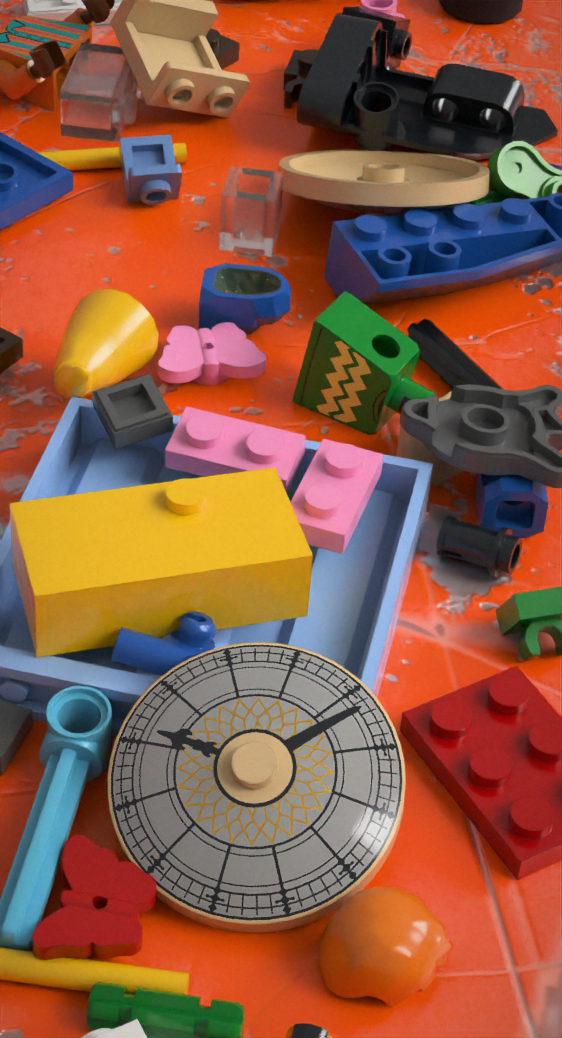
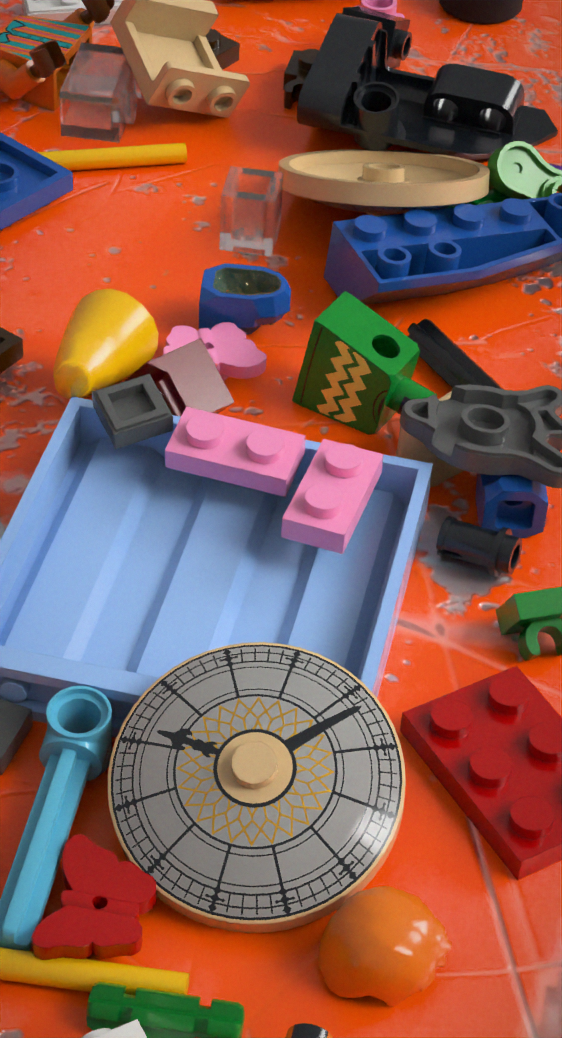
yellow brick [10,467,313,658] -> none
blue arm [111,612,216,676] -> none
medium blue bracket [119,134,182,205] -> none
none -> window [125,338,235,416]

